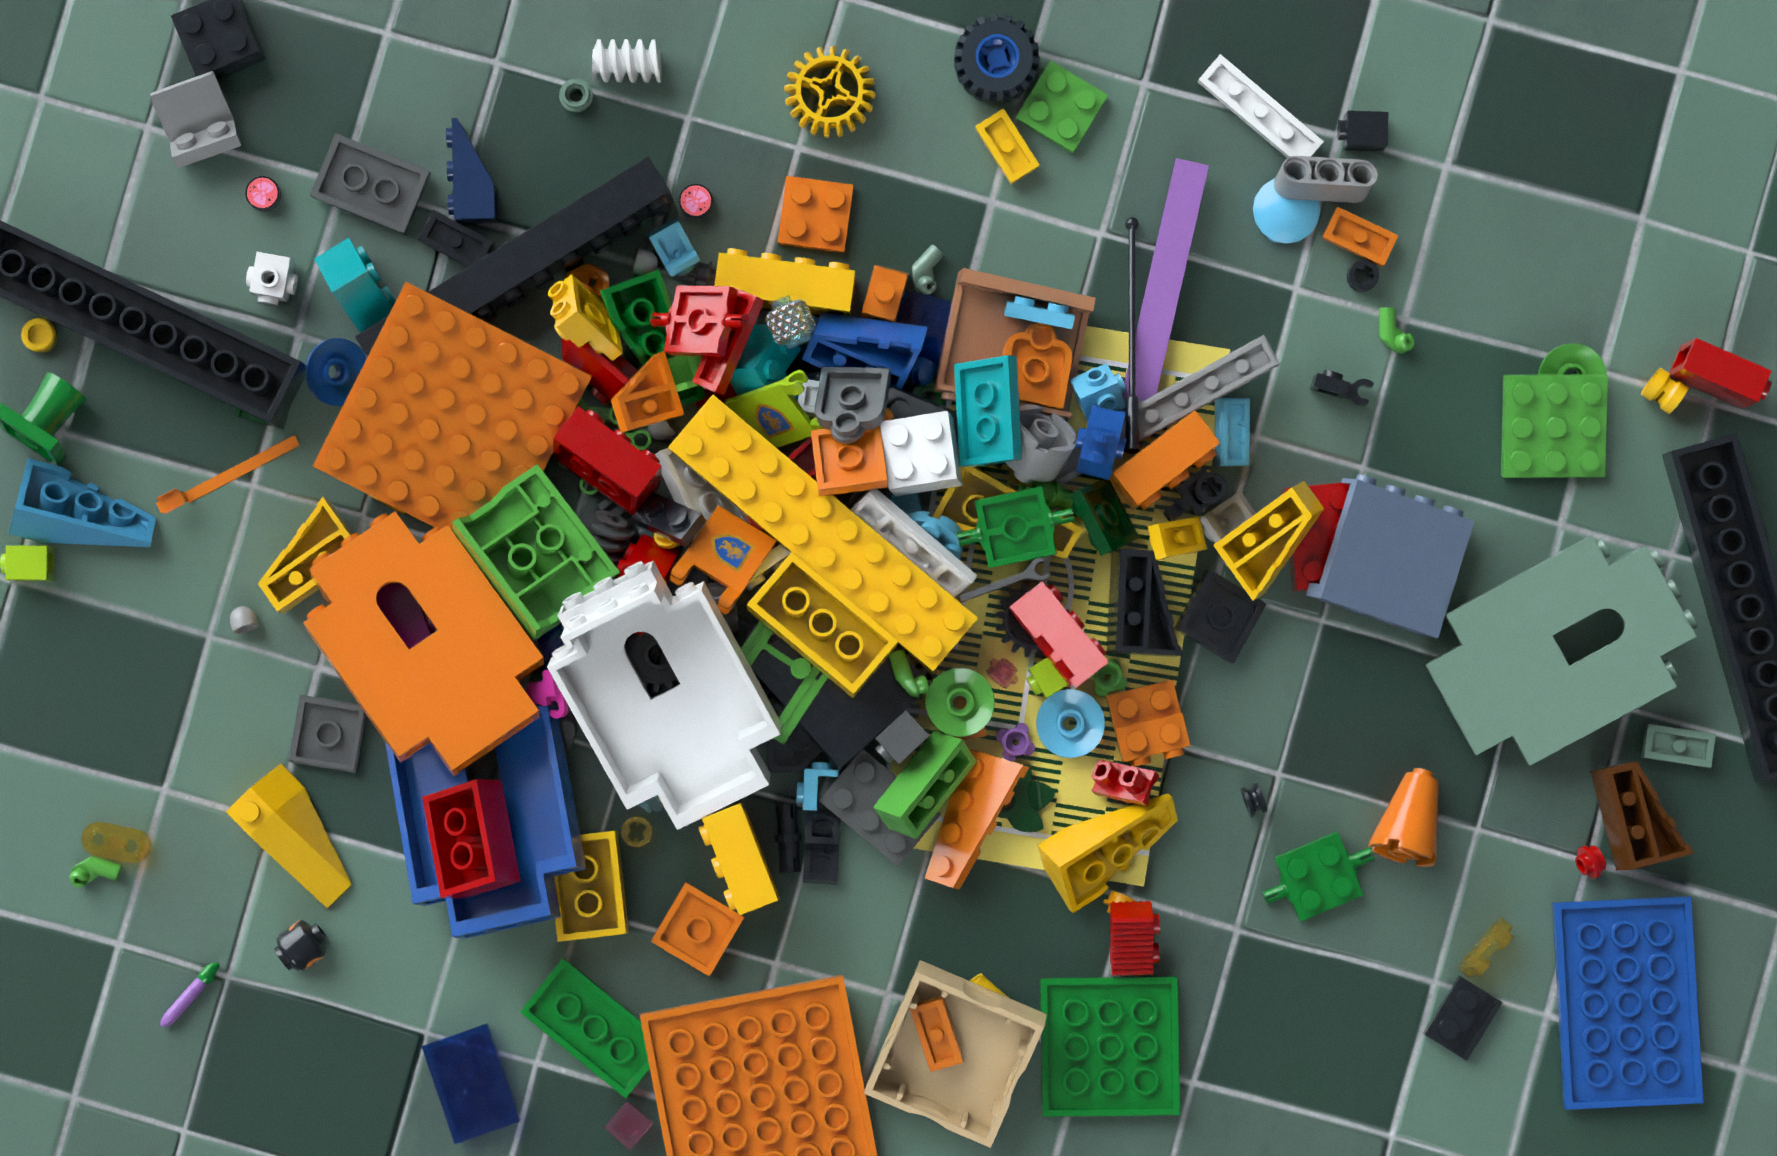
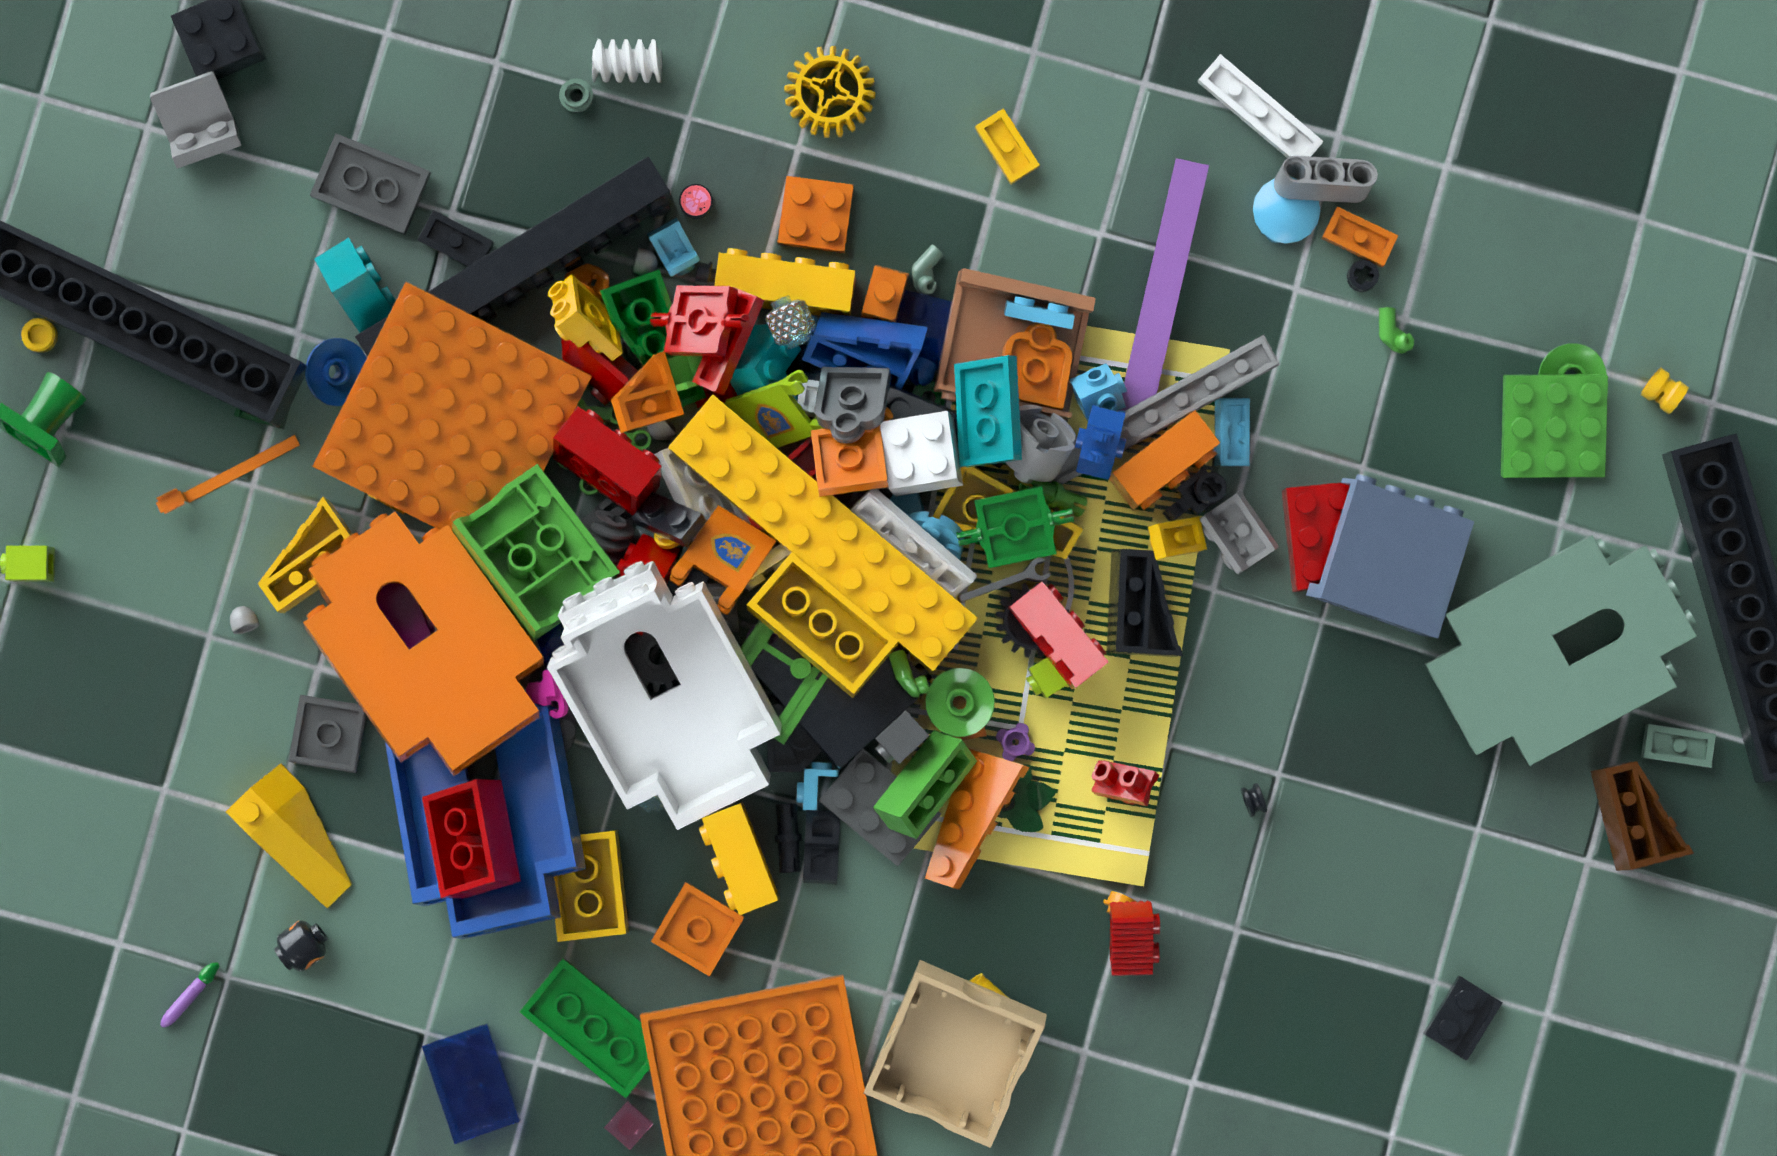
dark azure wedge [8,458,156,547] -> none
bright green arm [69,856,123,888] -> none
clear yellow plate [81,822,152,863] -> none
tile [245,176,281,211] -> none
white brick [246,252,298,306] -> none
dark blue slope [446,118,498,224] -> none
clear yellow bush [621,816,653,847] -> none
orange plate [909,996,964,1072] -> none
black wheel [954,14,1040,104] -> none
clear pink plate [986,657,1019,689] -> none
bright green plate [1015,60,1108,155] -> none
medium azure dish [1036,689,1105,758] -> none
yellow wedge [1037,793,1178,913] -> none
green piece [1040,976,1180,1117] -> none
dark green plate [1069,479,1140,556] -> none
bright green plate [1089,659,1127,697] -> none
orange plate [1106,680,1190,767] -> none
black piece [1124,217,1141,454] -> none
black plate [1174,570,1267,663] -> none
yellow wedge [1213,481,1324,601] -> none
green plate [1262,831,1374,921] -> none
black plate [1310,370,1374,406] -> none
black brick [1337,110,1389,151] -> none
orange cone [1368,768,1439,867] -> none
clear yellow plate [1458,917,1514,978] -> none
blue plate [1552,896,1704,1110] -> none
red plate [1575,845,1606,879] -> none
red brick [1669,338,1772,409] -> none

